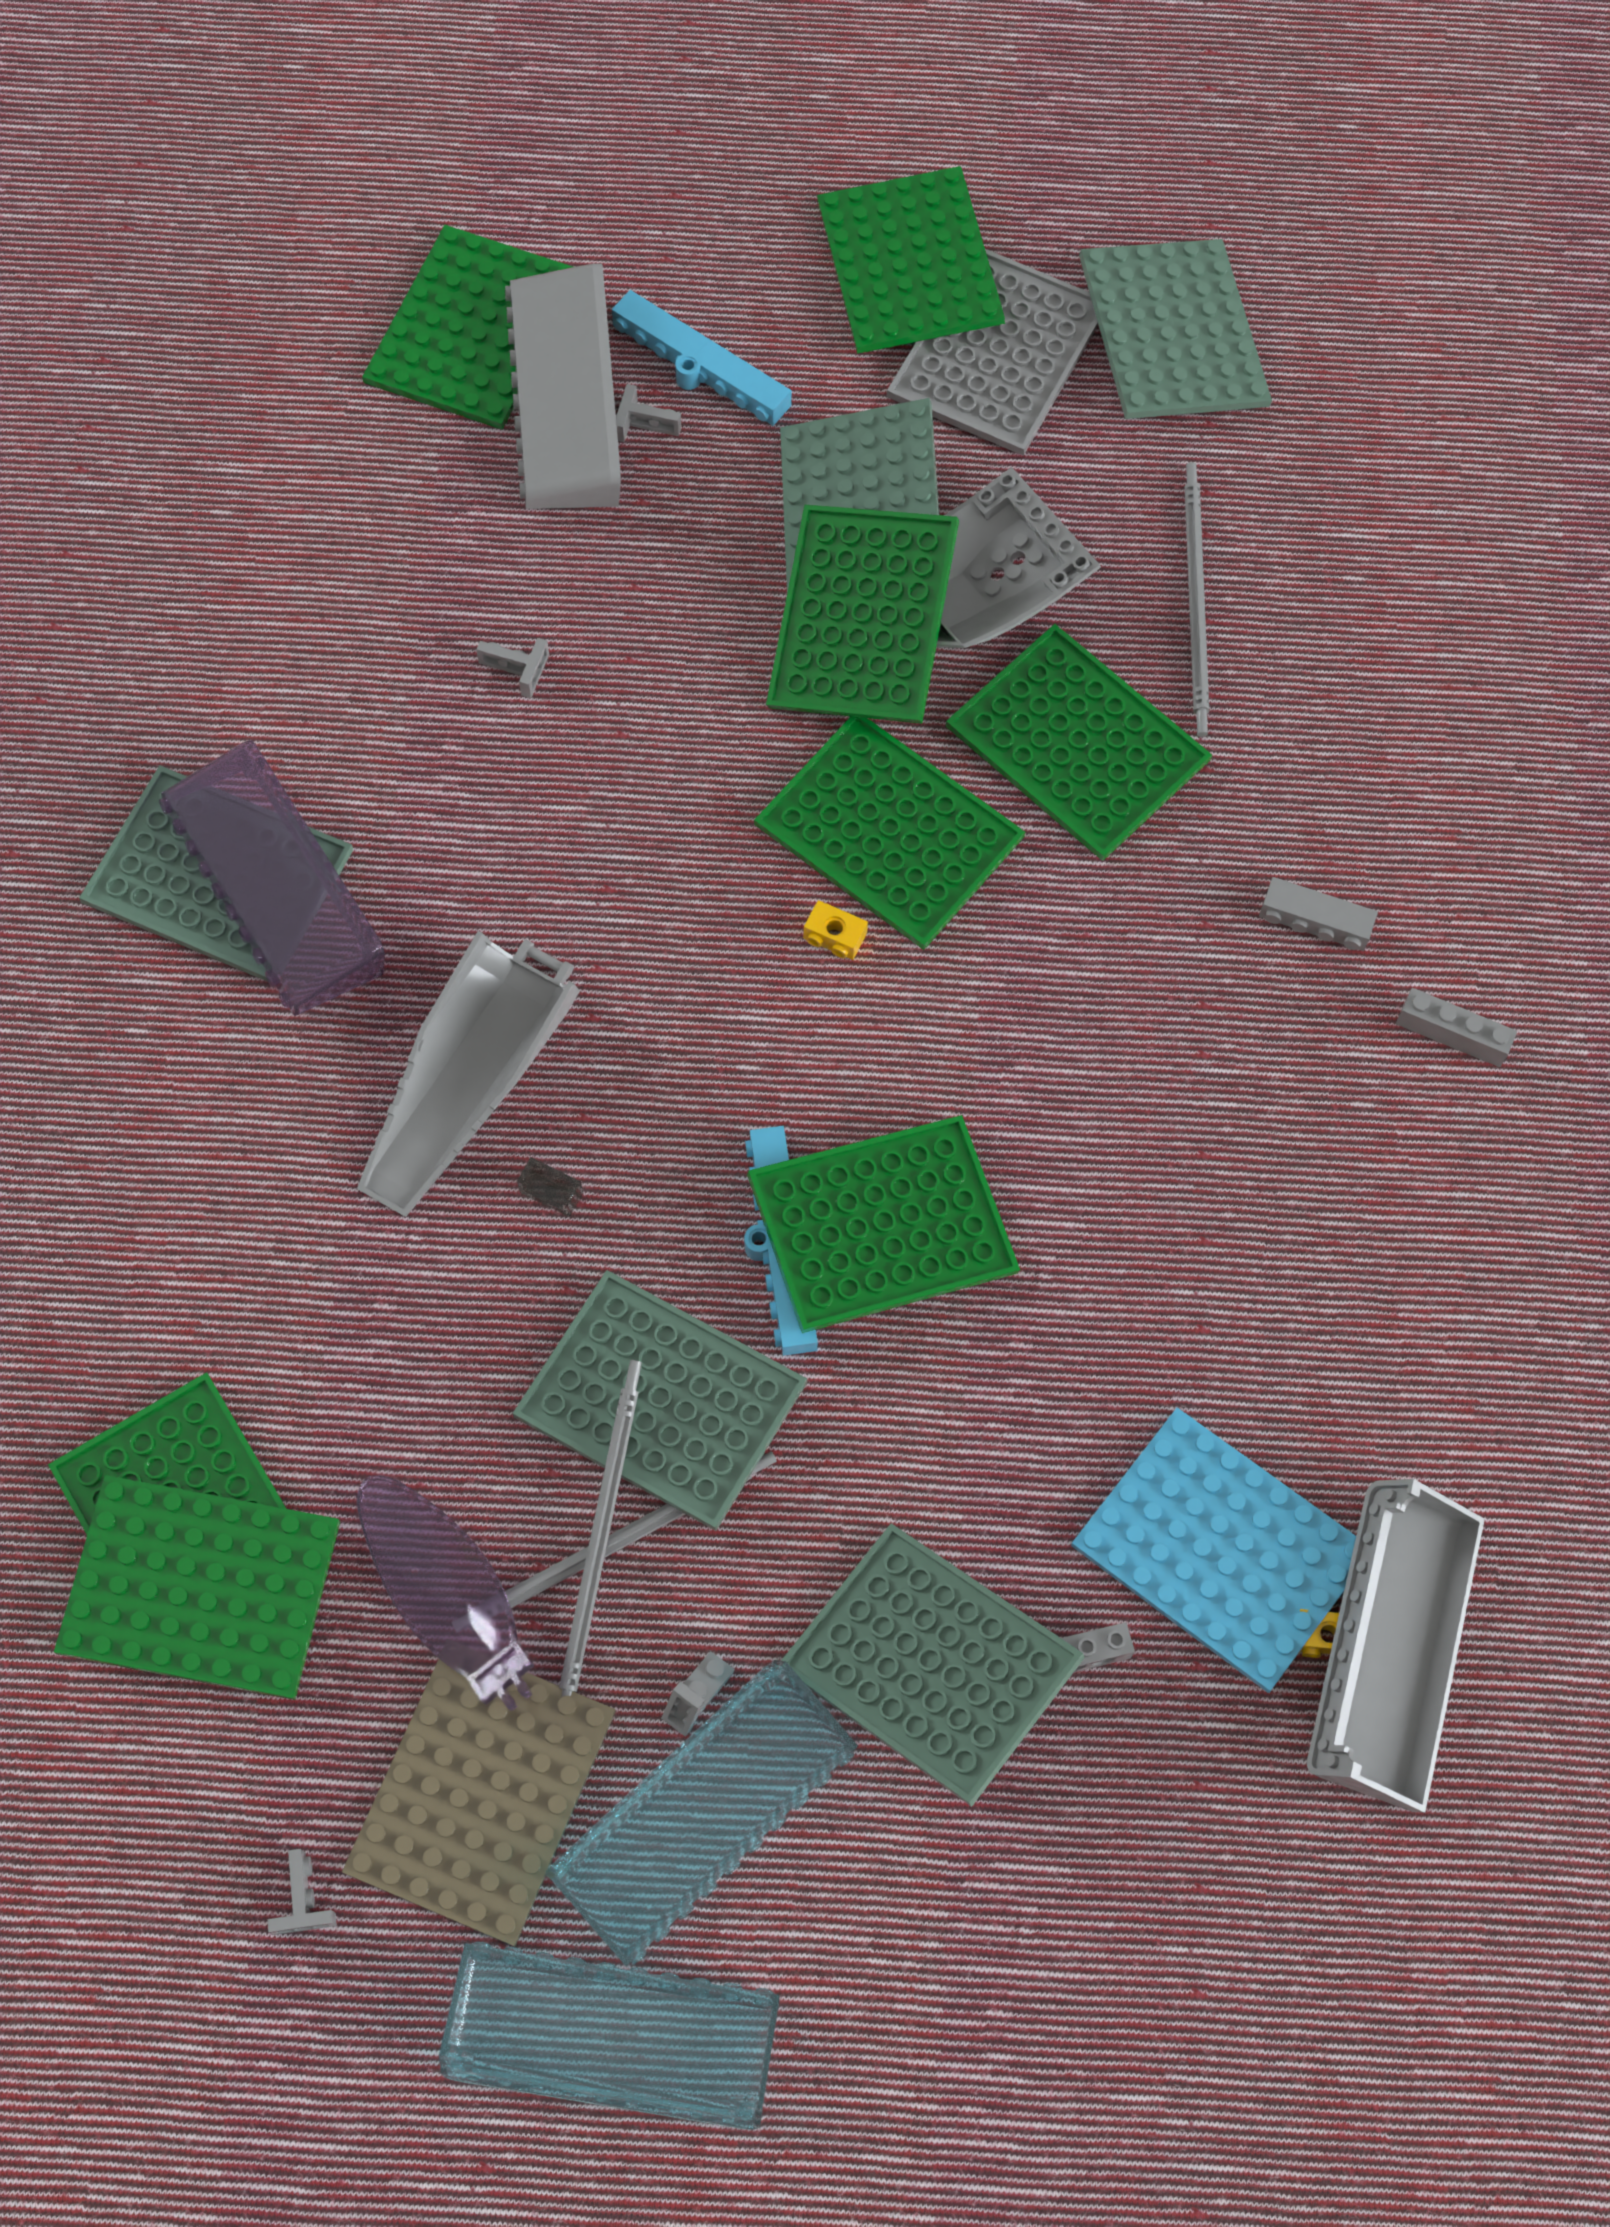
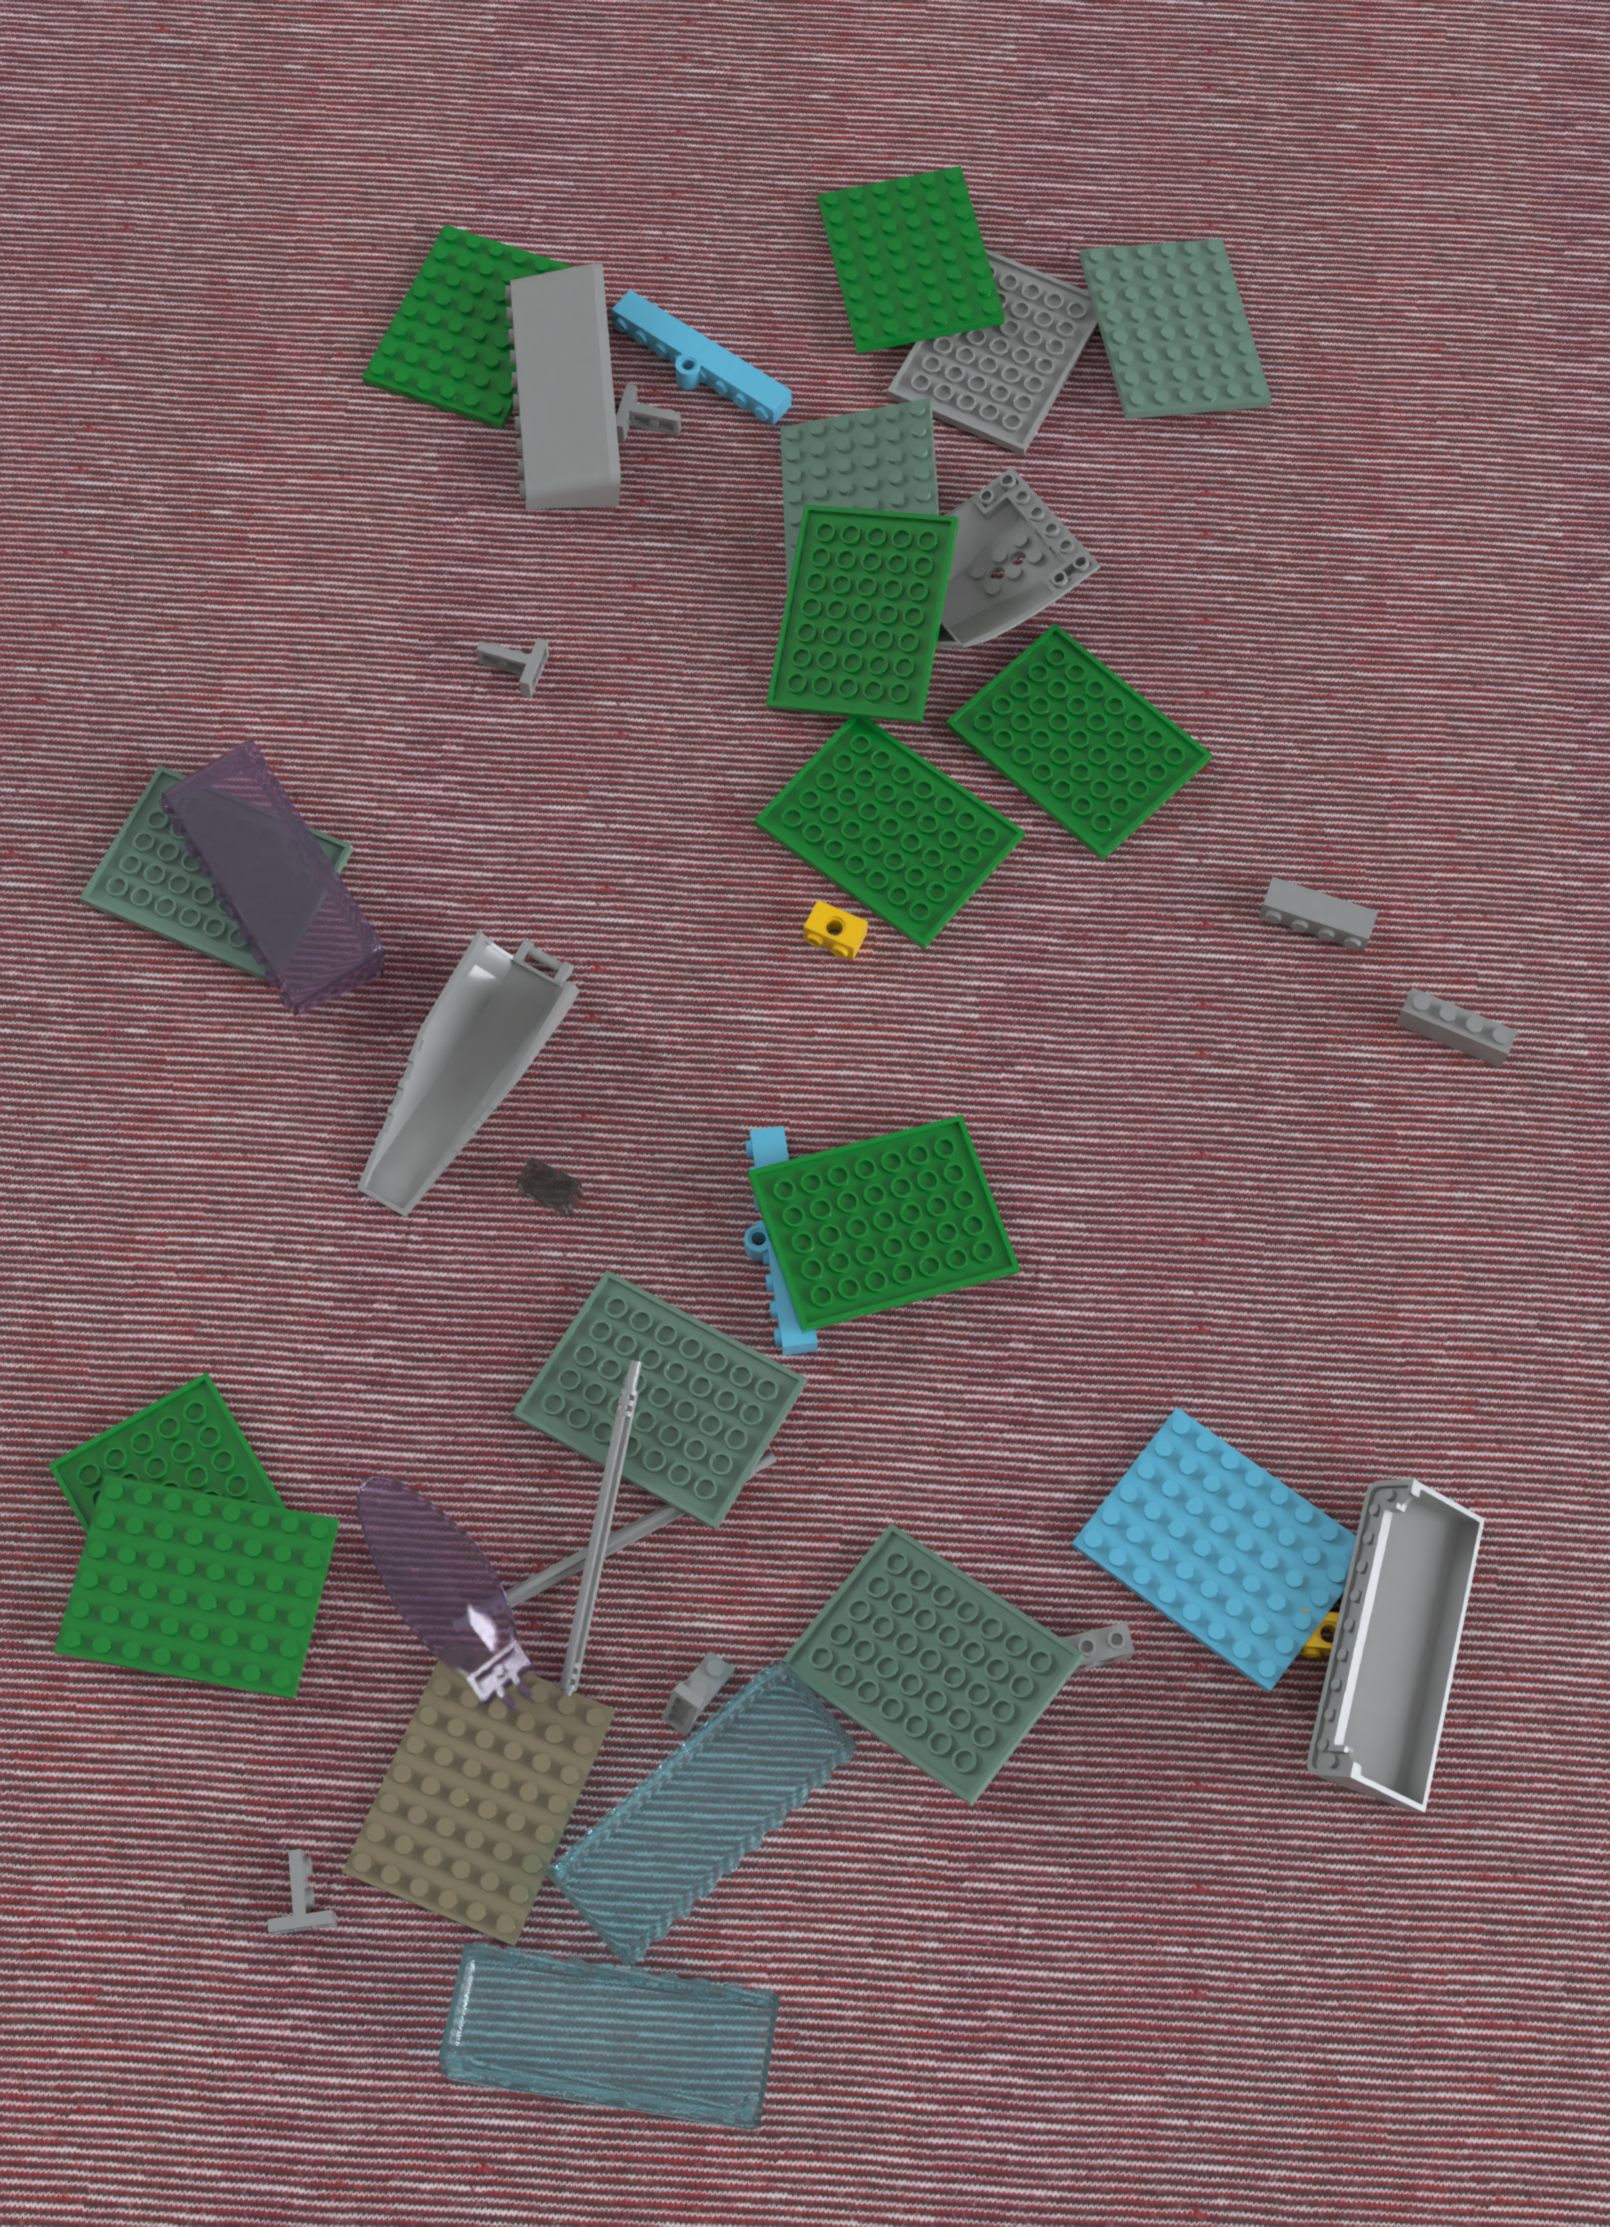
light grey axle [1184,462,1210,737] -> none

